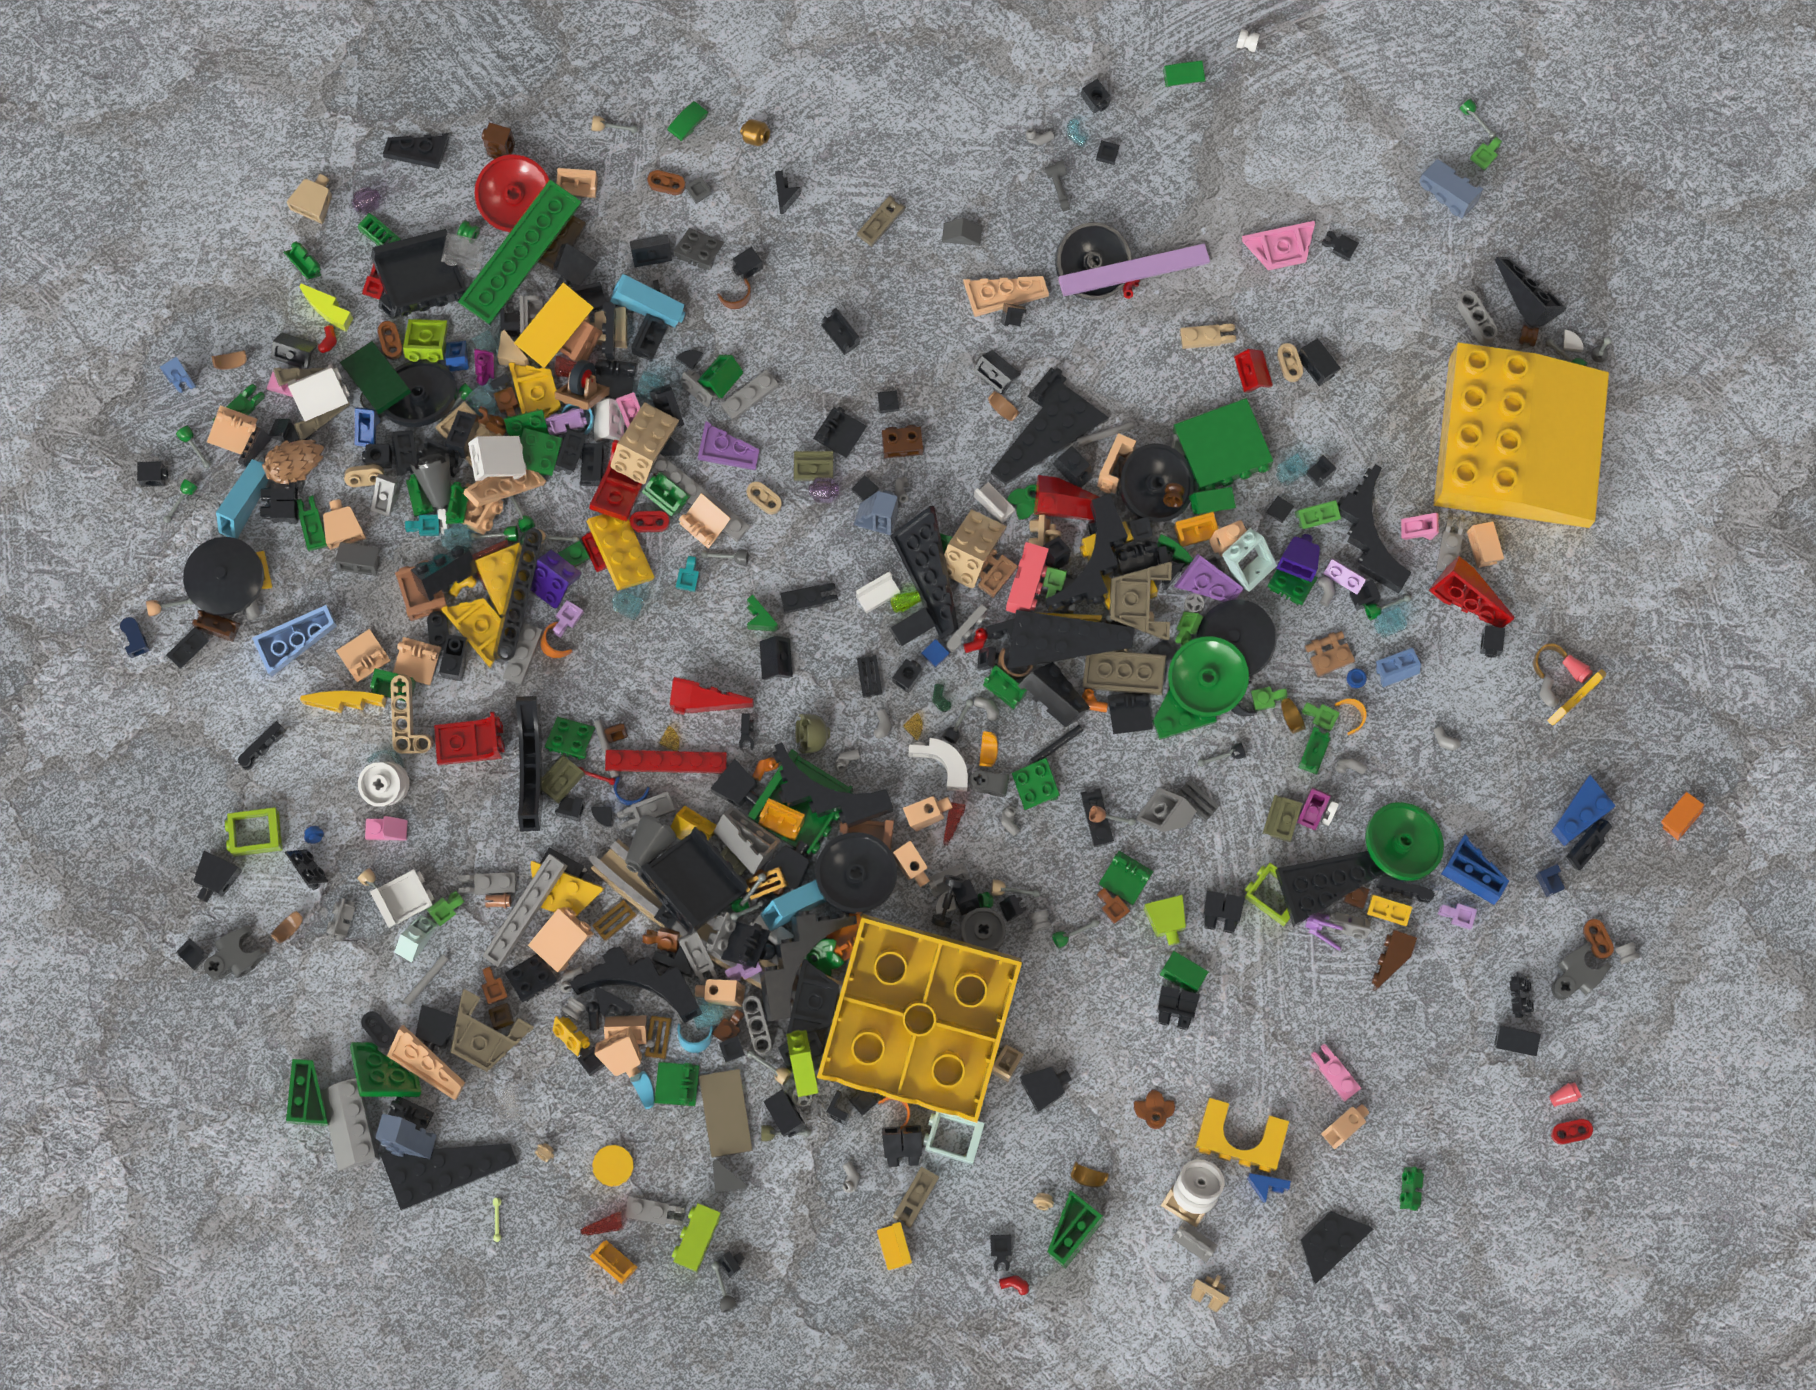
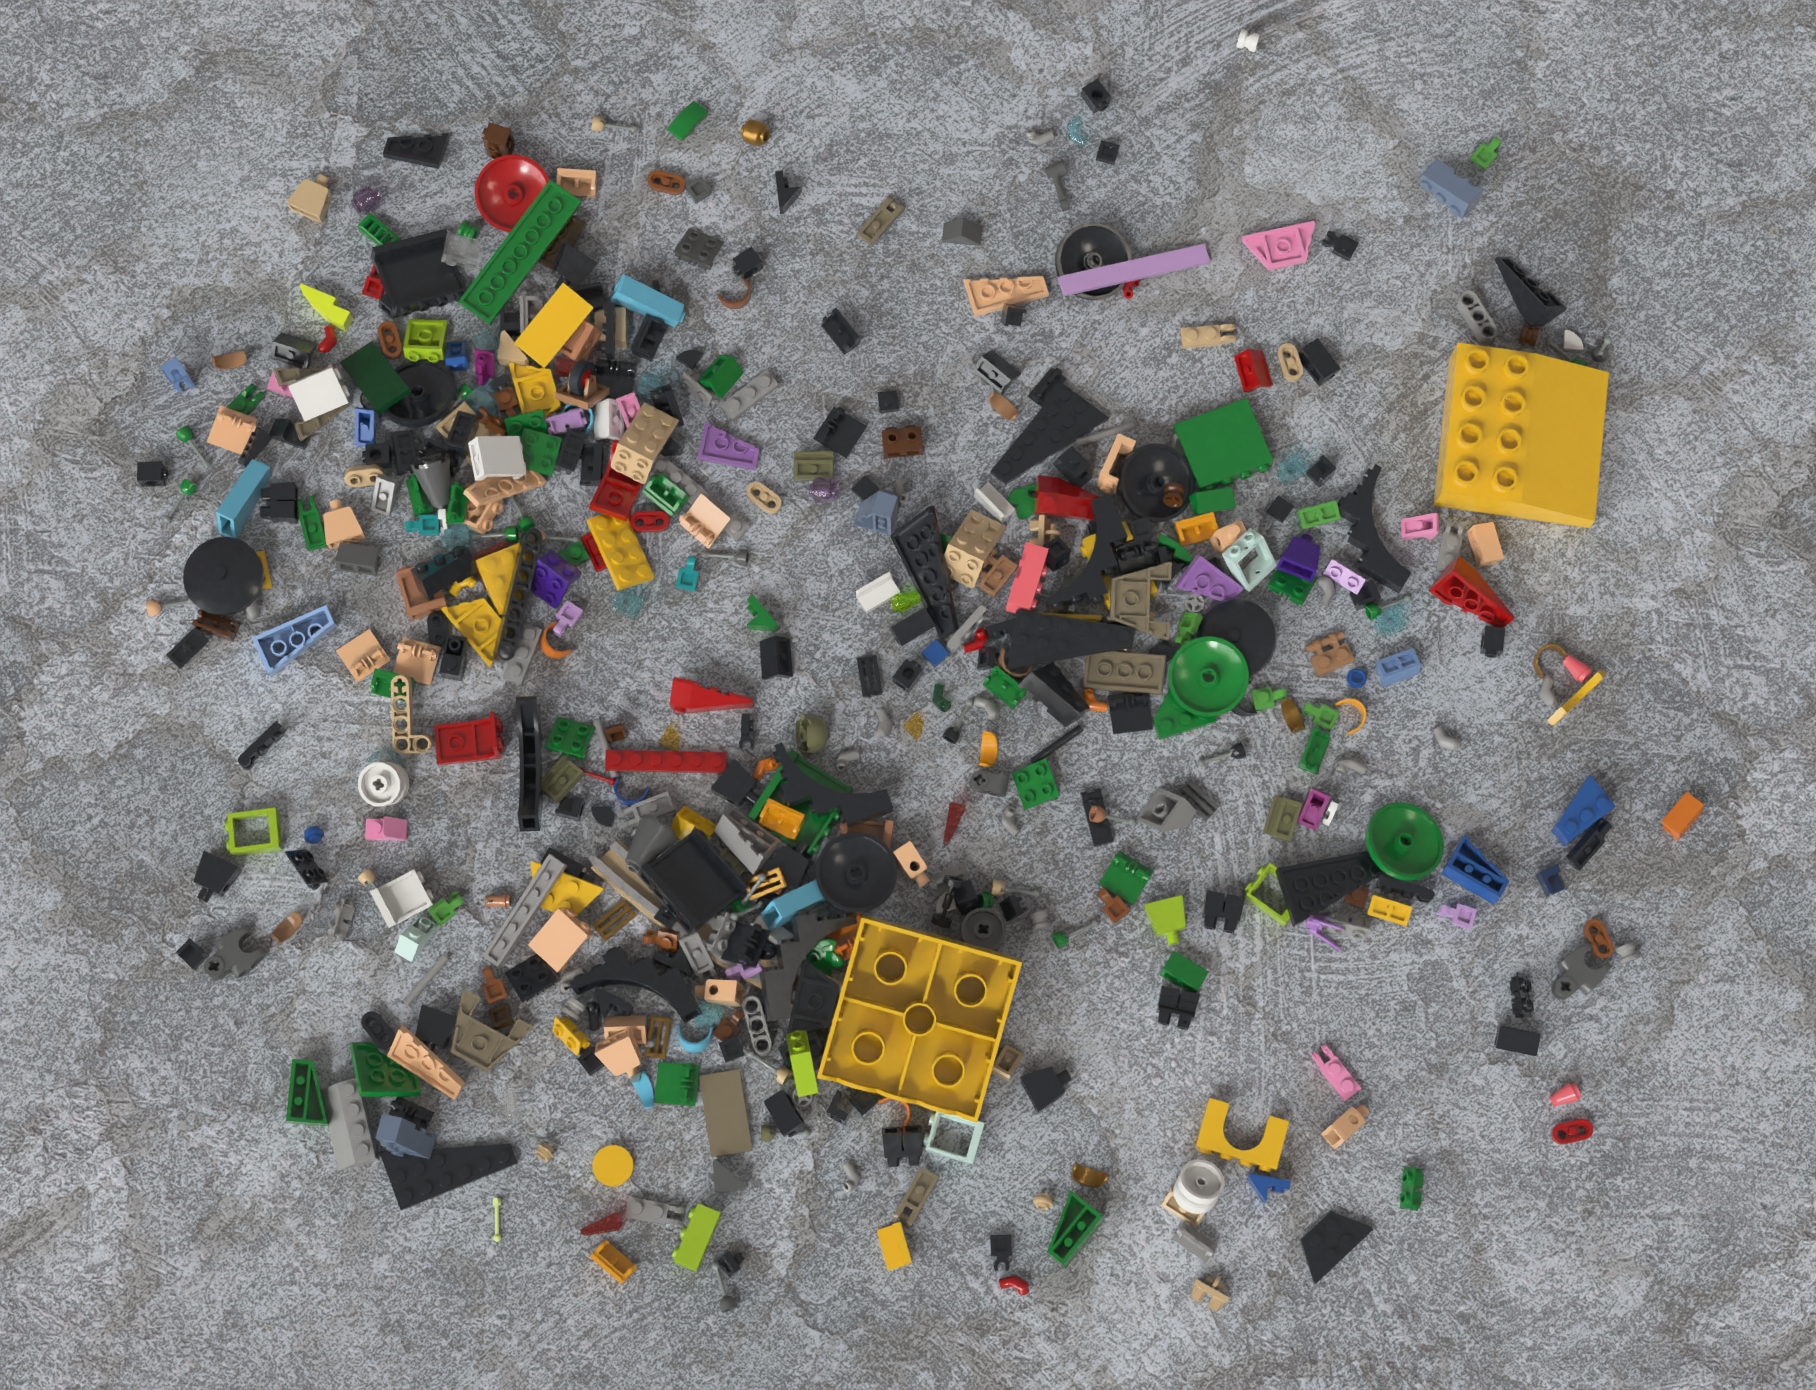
dark blue leg [120,617,150,658] -> none
medium nougat head [262,440,324,484] -> none
green hinge [283,241,321,280] -> none
yellow slope [300,691,387,713] -> none
light grey hinge [458,872,516,895] -> none
black panel [630,235,672,268] -> none
black hinge [780,583,838,614] -> none
light nougat torso [903,796,953,832] -> none
white arch [909,738,968,792] -> none
bright green plate [1043,566,1067,598] -> none
dark orange plate [1134,1089,1175,1129] -> none
green hinge [1163,60,1205,87] -> none
reddish brown slope [1371,930,1417,991] -> none
hinge [1459,98,1496,139] -> none

